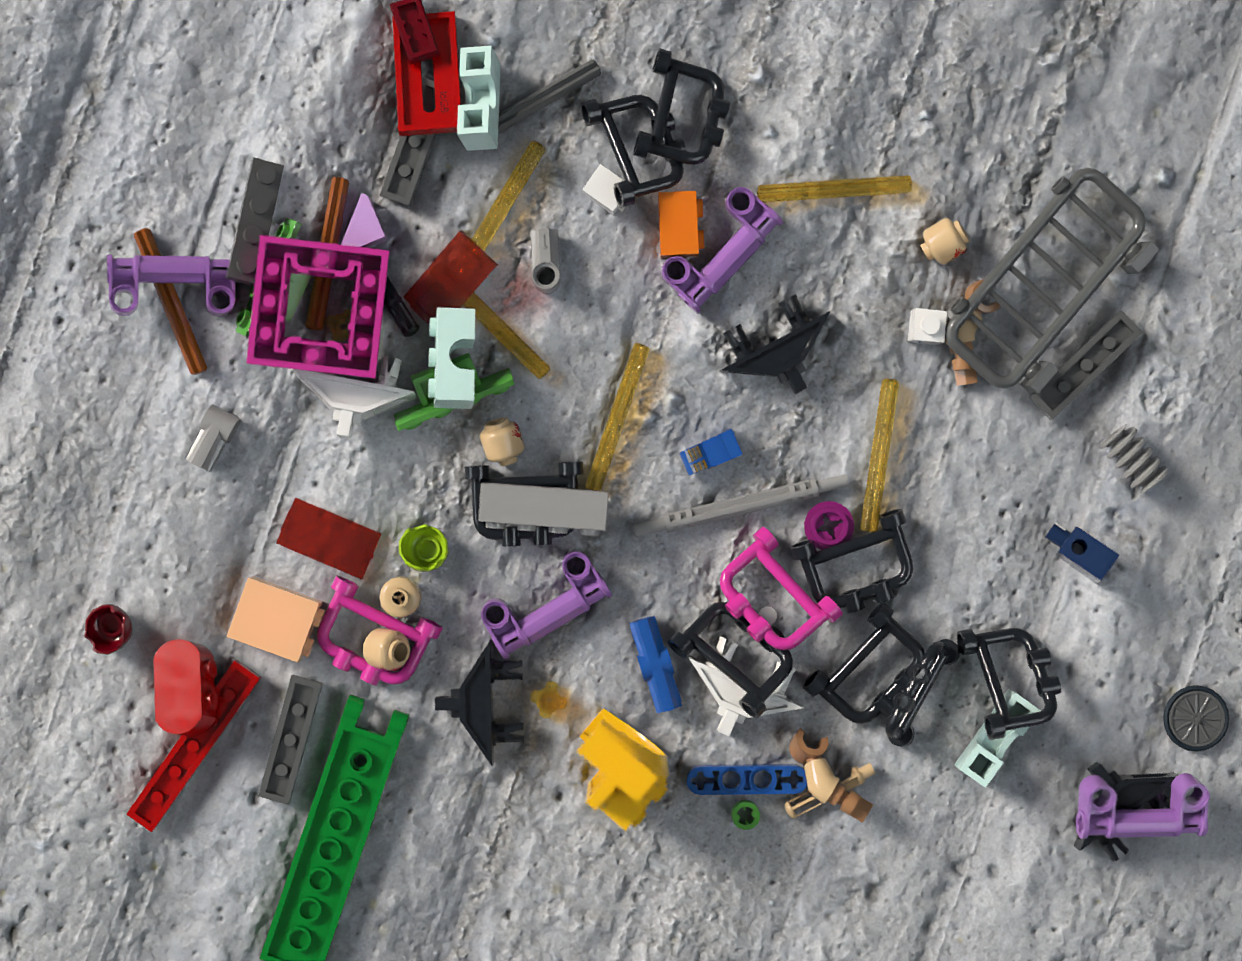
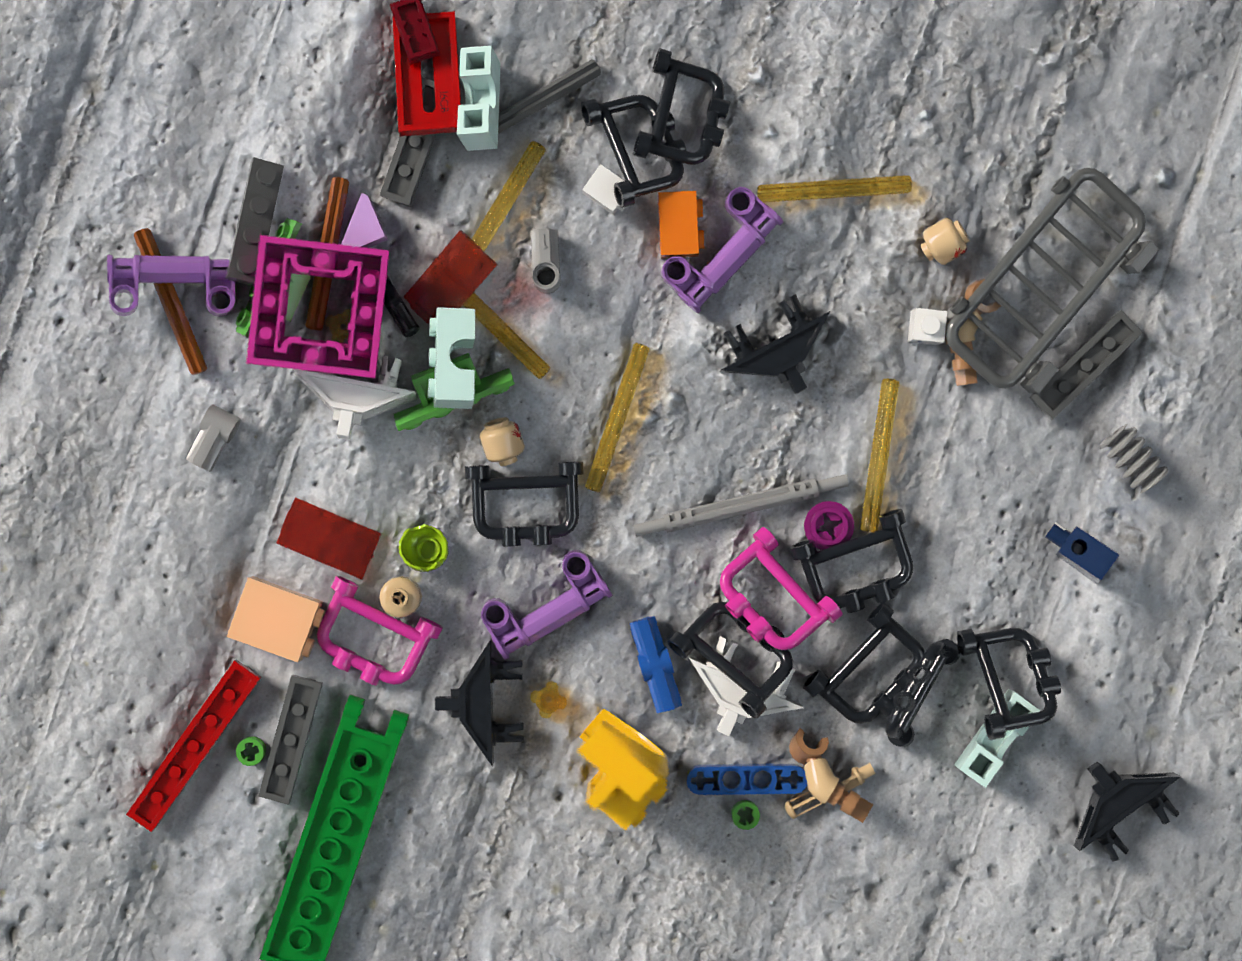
dark red hair [84,604,133,655] -> none
brick [153,639,218,736] -> none
tan head [363,628,410,671] -> none
light grey brick [478,482,609,536] -> none
blue leg [679,429,743,476] -> none
white sticker [759,607,777,625] -> none
medium lavender piece [1076,773,1210,839] -> none
dark grey wheel [1163,685,1229,752] -> none
none -> bright green bush [236,736,266,766]

